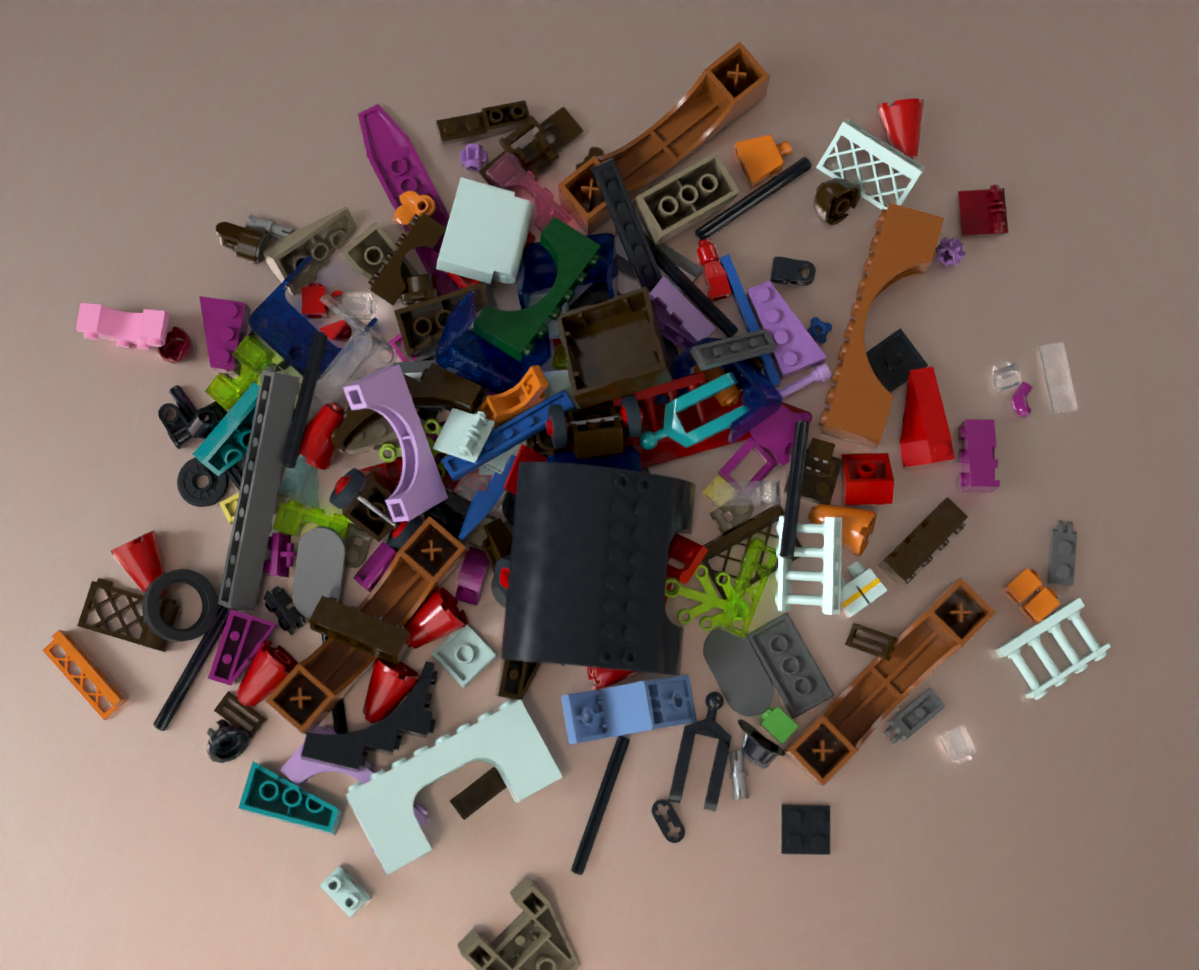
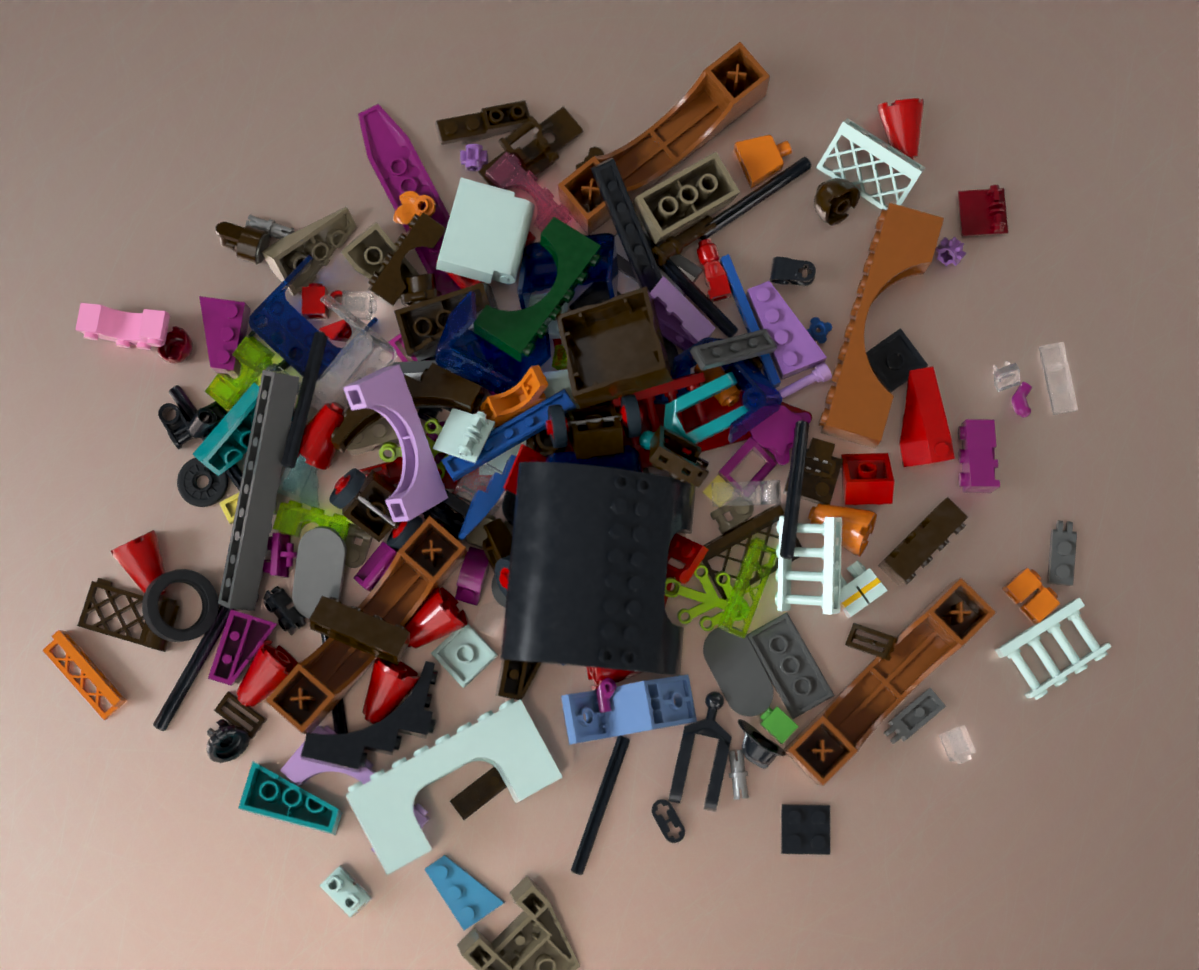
none -> dark azure wing [424,855,505,930]
none -> magenta arm [596,679,616,713]
none -> dark brown piece [649,425,709,488]
none -> dark brown pin [651,215,716,266]

